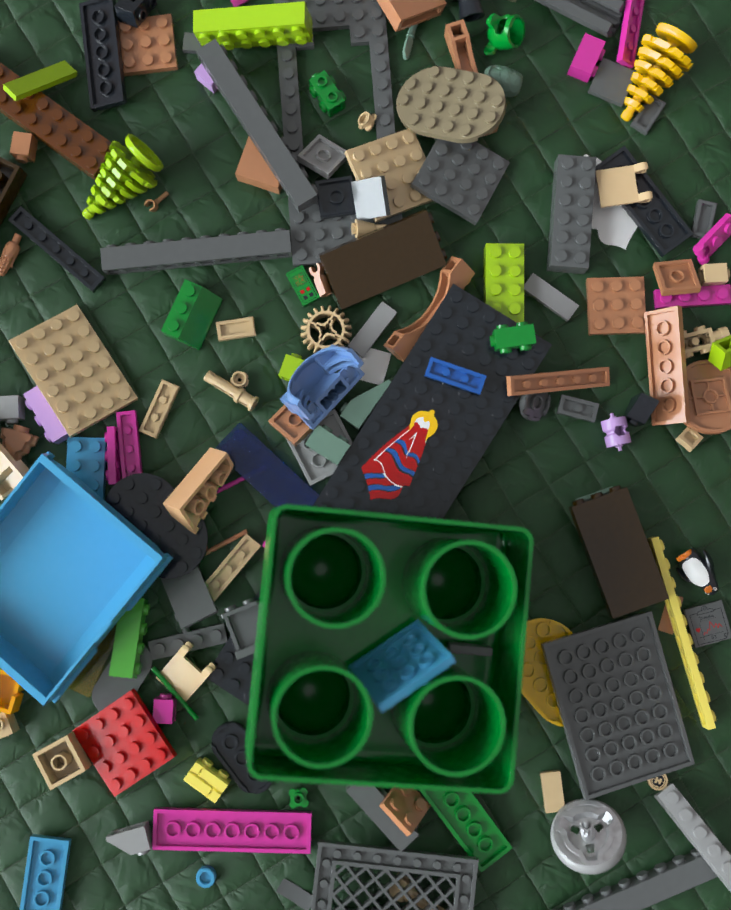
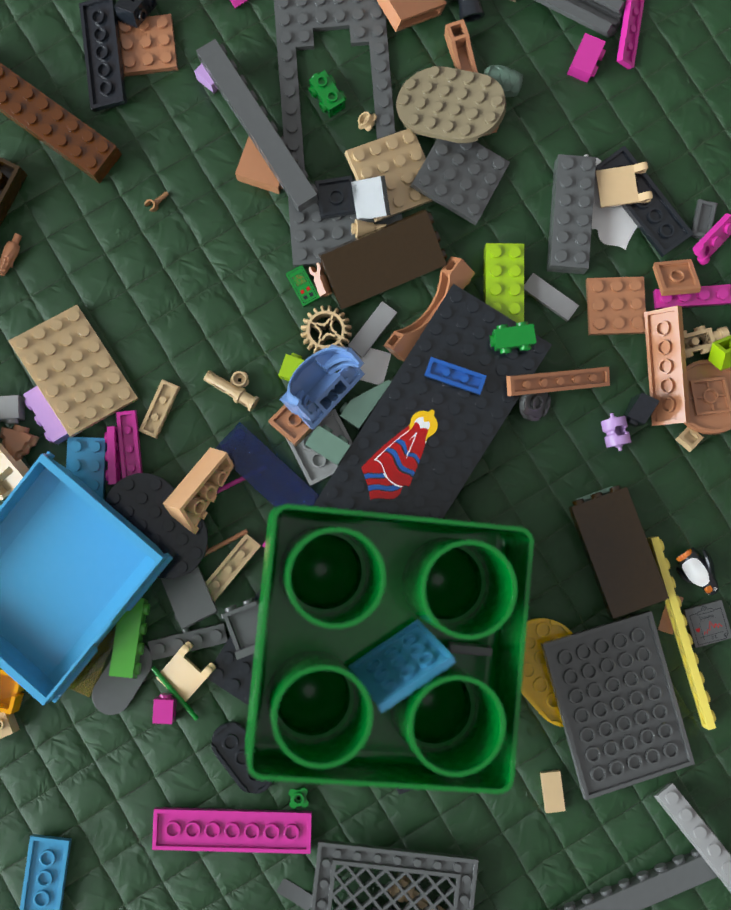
lime tile [3,60,77,101] -> none
black plate [8,206,106,293] -> none
nougat brick [10,131,38,163] -> none
tan brick [32,732,92,790] -> none
plate [72,689,177,797] -> none
lime plant [82,134,164,220] -> none
dark grey brick [100,228,292,275] -> none
light grey slope [106,821,153,856] -> none
green slope [161,279,223,350] -> none
dark grey tile [182,32,202,54] -> none
light yellow brick [183,757,231,803] -> none
lime brick [193,1,313,50] -> none
dark azure tile [196,865,217,888] -> none
tan tile [216,316,256,342] -> none
light grey plate [297,134,347,179] -> none
dark grey brick [346,785,419,852] -> none
nougat plate [379,788,431,836] -> none
sand green piece [402,24,418,60] -> none
green plate [419,789,513,872] -> none
green piece [484,13,525,55] -> none
flat silver wheel [550,798,627,875] -> none
dark grey plate [556,394,599,423] -> none
dark grey tile [587,58,637,107] -> none
yellow plant [621,23,698,122] -> none
dark grey tile [630,94,666,136] -> none
tan tile [647,774,668,791] -> none
tan brick [698,263,730,286] -> none

